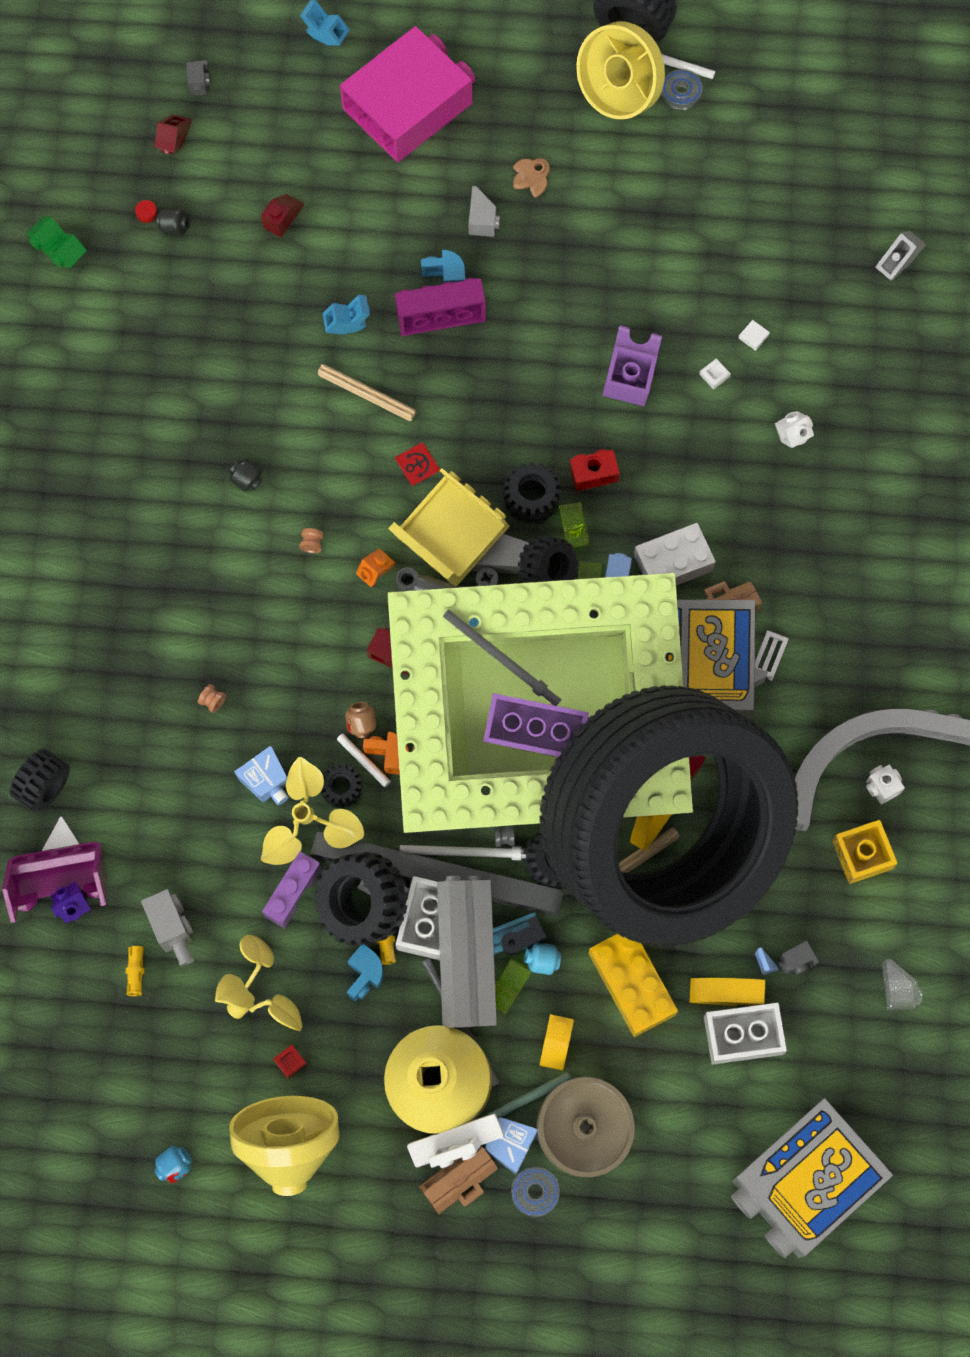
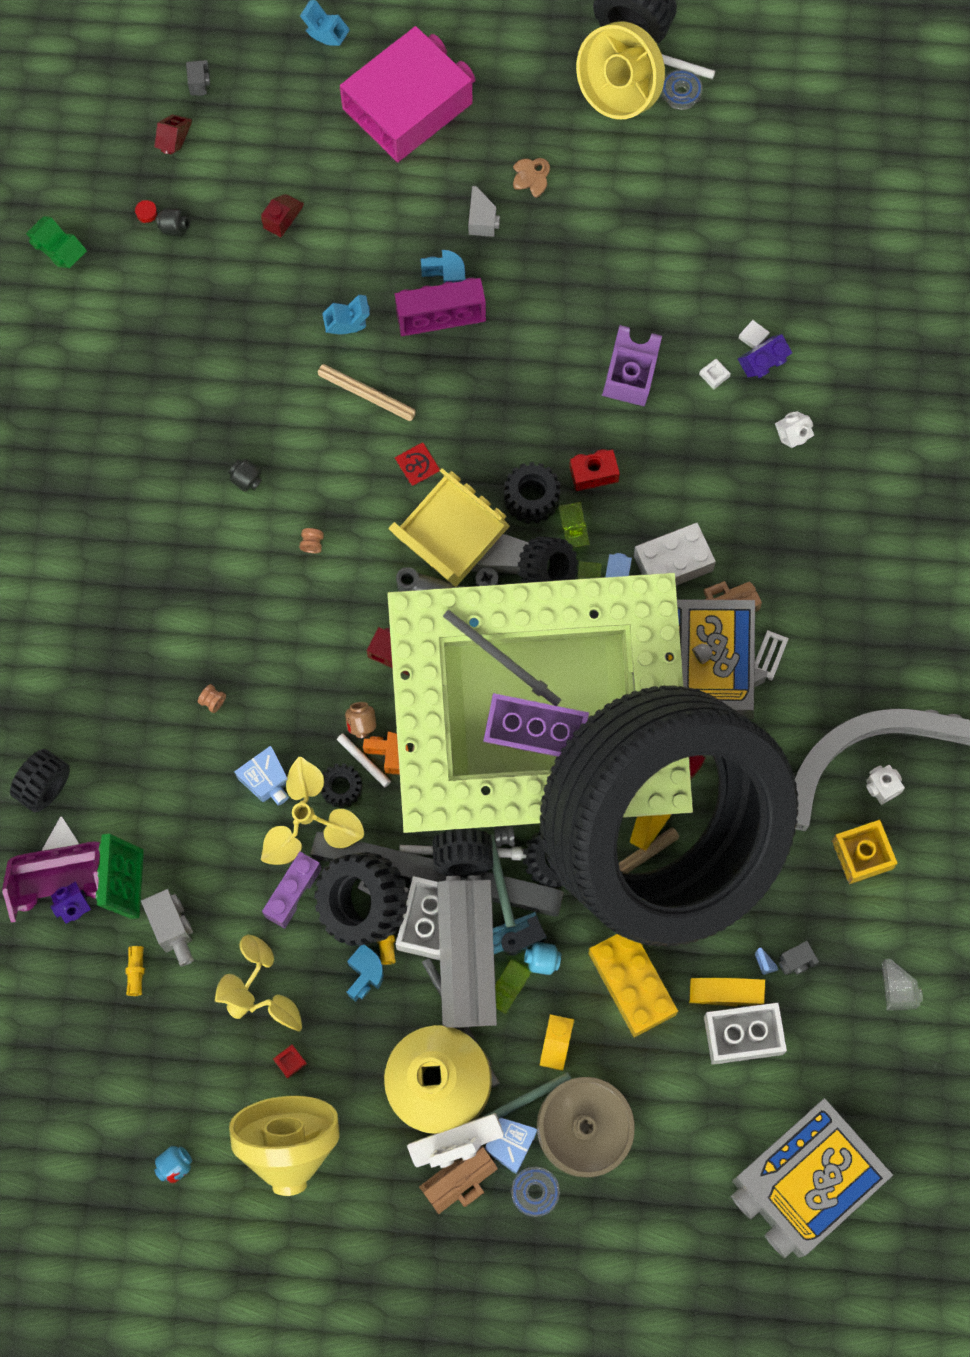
orange bracket [356,548,395,587] -> none
light grey slope [876,231,926,281] -> none
none -> green plate [96,834,144,919]
none -> black tyre [432,828,493,877]
none -> sand green bar [490,834,515,928]
none -> light grey hinge [692,644,712,665]
none -> dark purple brick [738,334,792,378]

